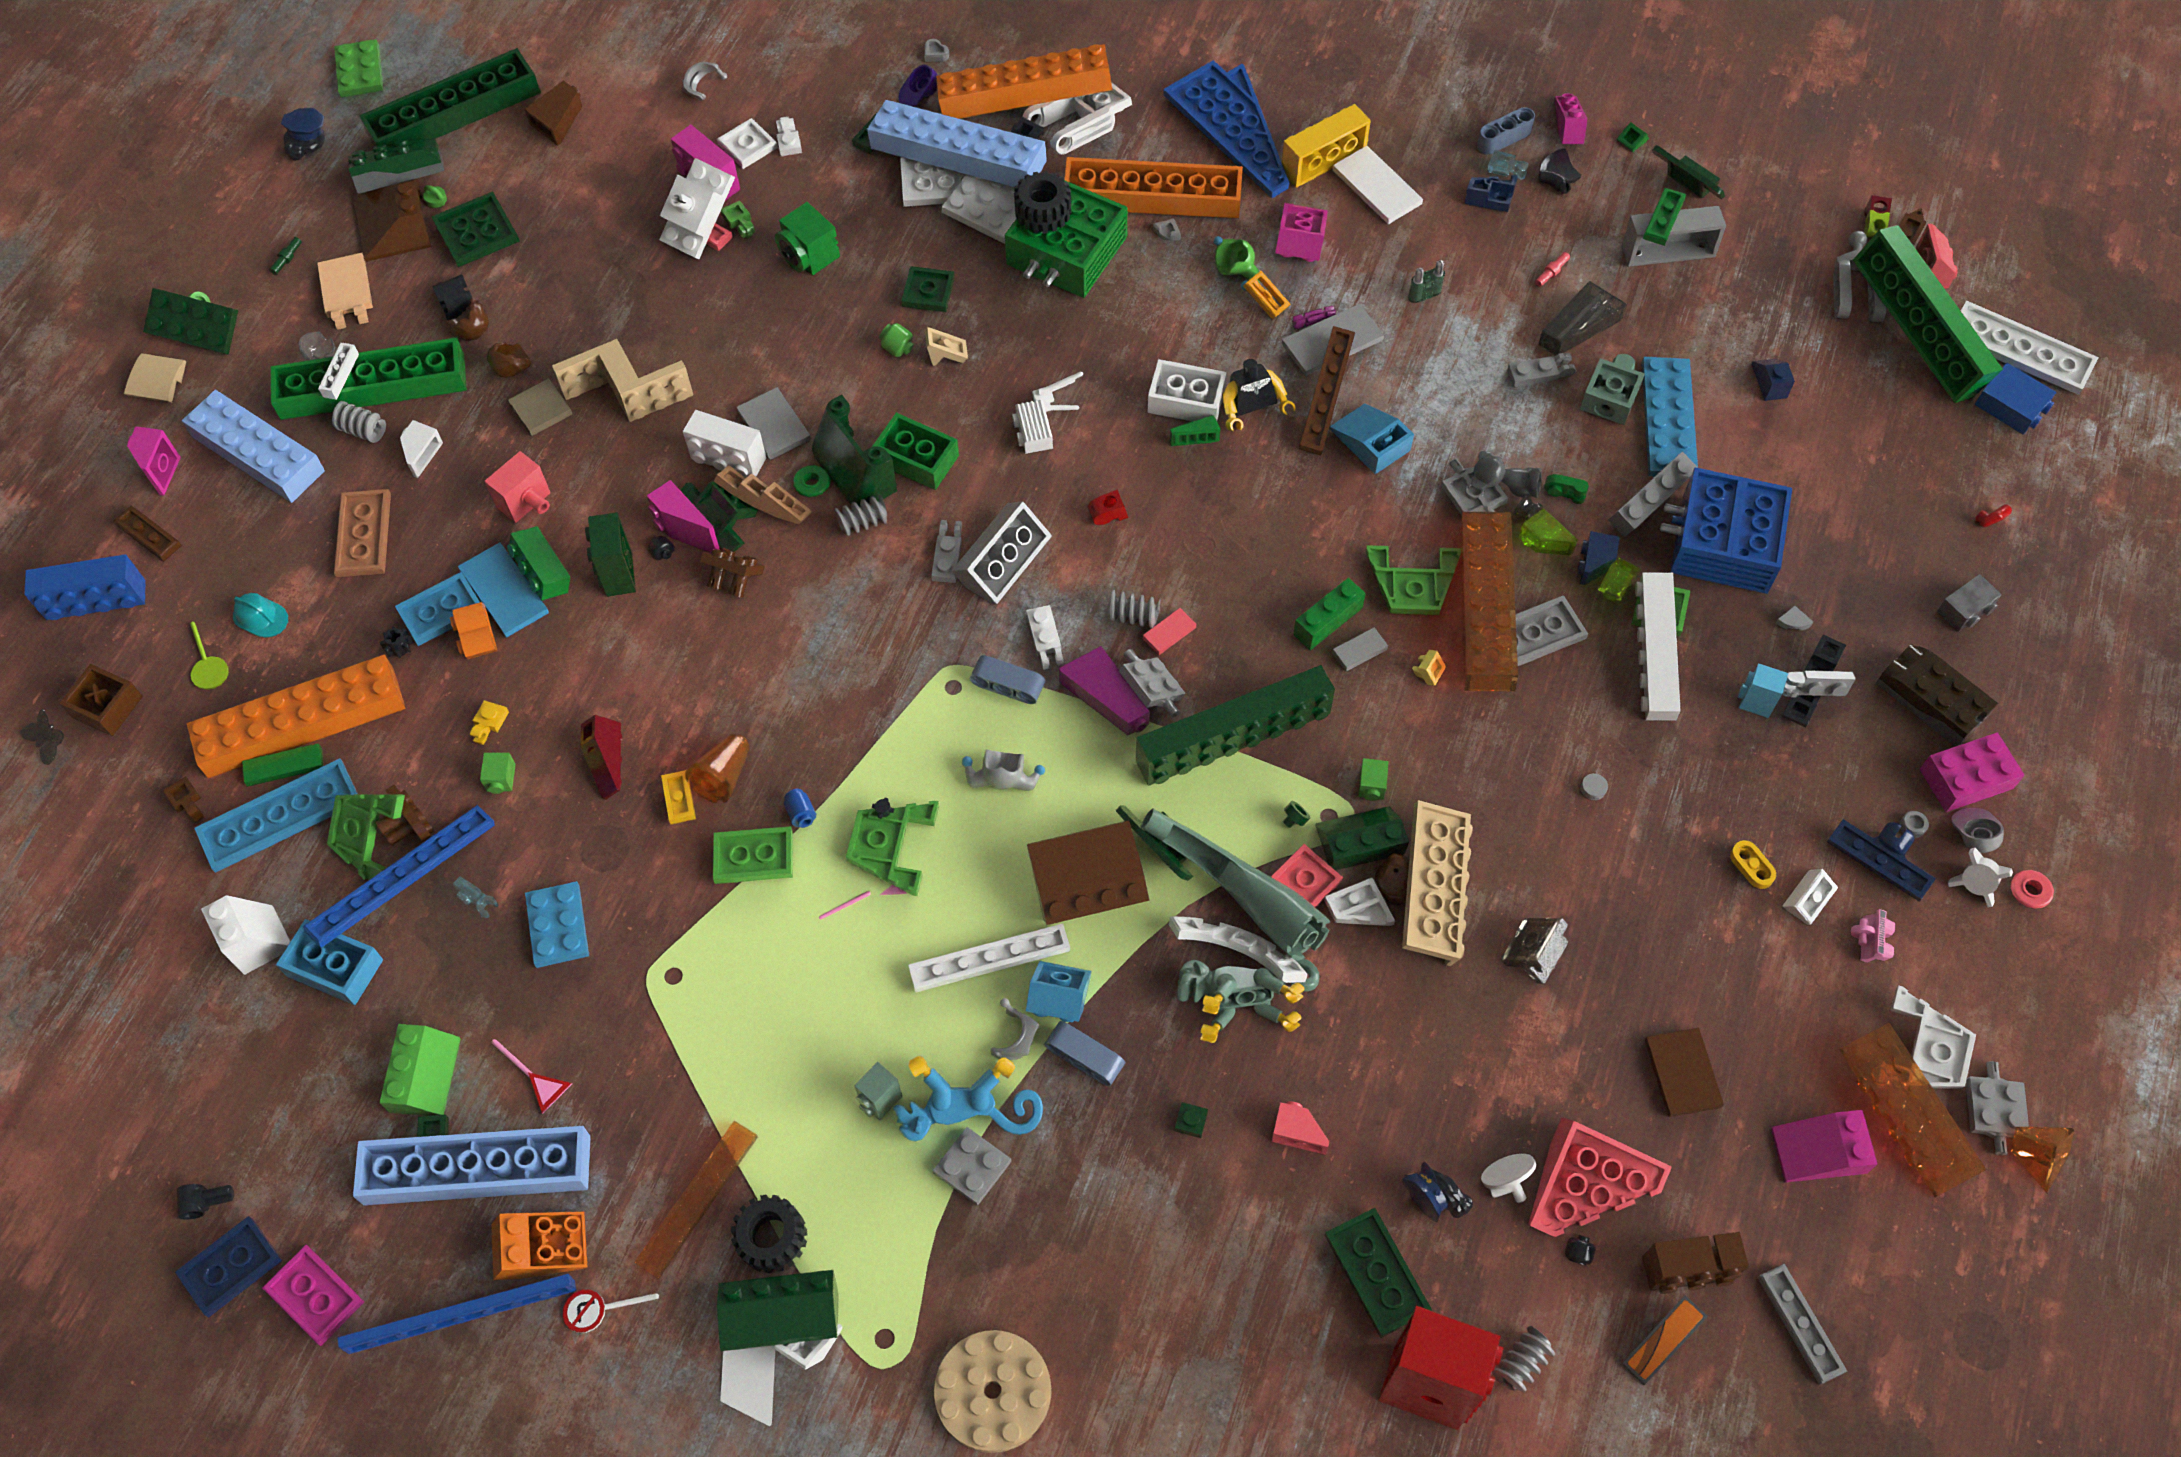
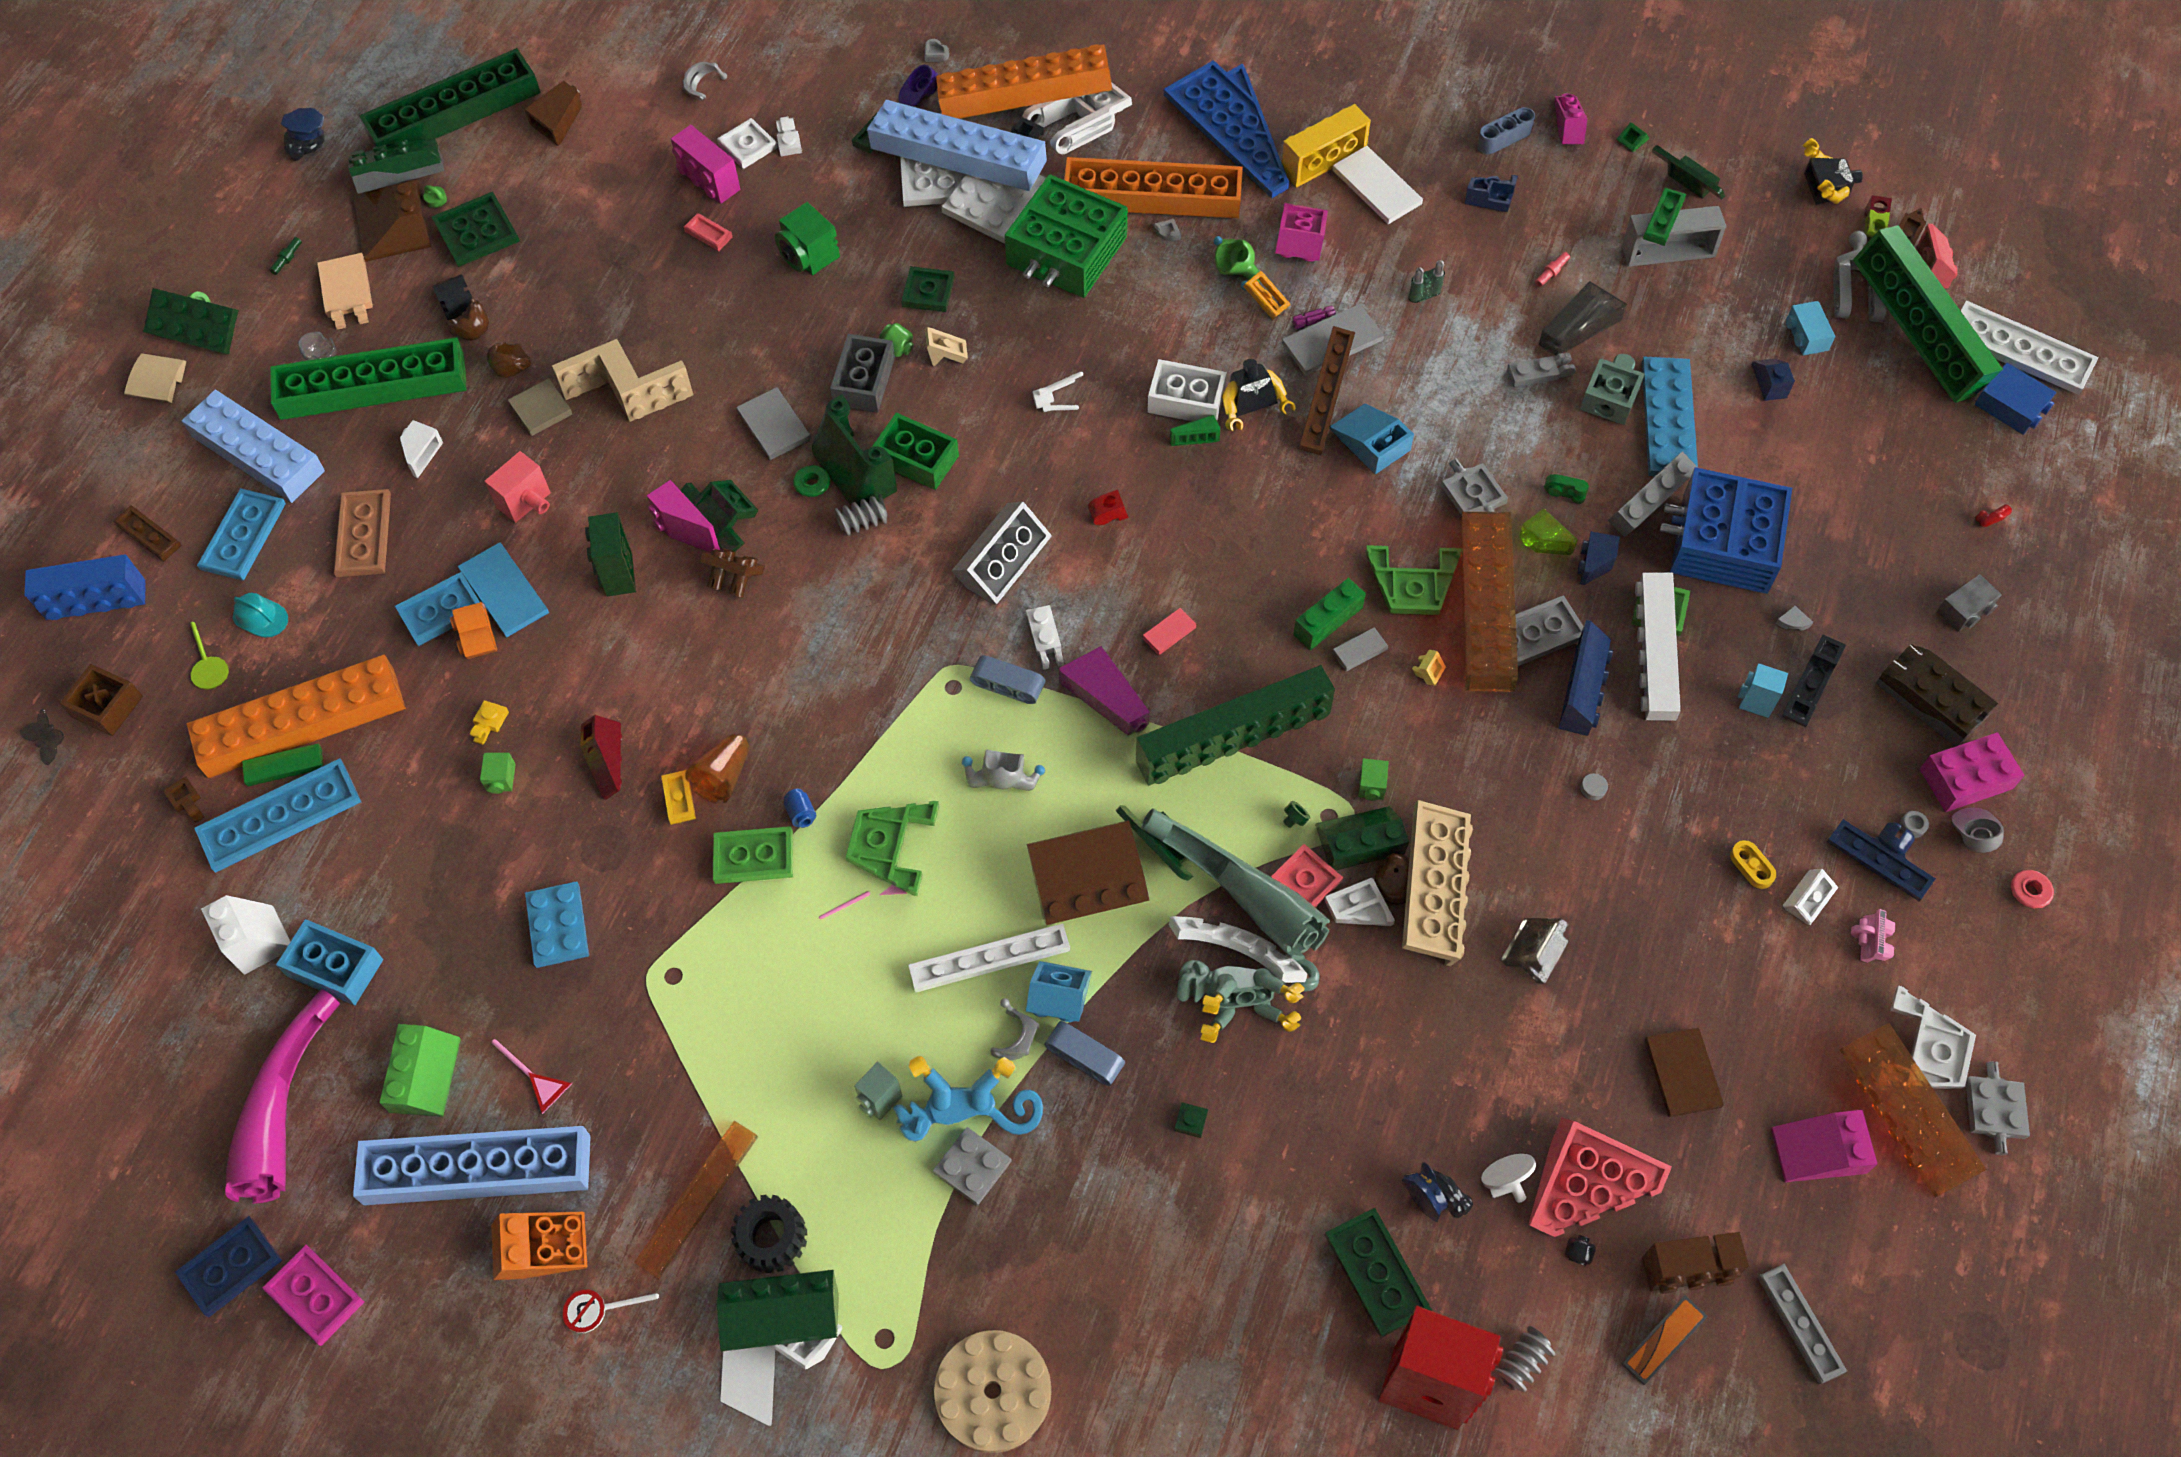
dark pink slope [127,426,181,496] -> none
black axle [177,1184,234,1220] -> none
blue tile [303,805,495,948] -> none
white piece [318,343,359,400] -> none
bright green wing [327,794,405,880] -> none
light grey piece [332,401,386,443] -> none
bright green plate [334,39,383,98] -> none
blue tile [338,1274,576,1354] -> none
reddish brown plate [375,785,434,846] -> none
black gear [380,627,414,658] -> none
dark green plate [417,1114,449,1137] -> none
clear light blue plate [453,876,499,918] -> none
green brick [507,526,570,601] -> none
black piece [648,536,675,560] -> none
white brick [660,158,735,259] -> none
white brick [683,410,766,477] -> none
medium nougat slope [714,466,812,524] -> none
bright green plate [721,201,755,239] -> none
black piece [872,797,894,819] -> none
light grey hinge [931,520,962,583] -> none
white brick [1012,399,1053,454] -> none
black tyre [1014,171,1071,233] -> none
light grey piece [1108,589,1161,628] -> none
light grey plate [1119,649,1186,718] -> none
coral slope [1272,1101,1329,1155] -> none
dark grey animal [1471,451,1542,498] -> none
clear light blue plate [1487,150,1529,180] -> none
clear smoke wheel [1513,495,1543,525] -> none
black arm [1538,148,1581,194] -> none
clear neon green slope [1598,558,1642,602] -> none
light grey hinge [1782,671,1855,697] -> none
white piece [1948,848,2013,907] -> none
clear orange slope [2011,1127,2074,1193] -> none
none -> dark azure tile [197,488,286,581]
none -> dark pink brick [225,989,340,1204]
none -> dark grey brick [830,334,895,413]
none -> dark blue slope [1558,620,1613,736]
none -> medium azure piece [1786,301,1835,355]
none -> torso [1803,138,1863,205]

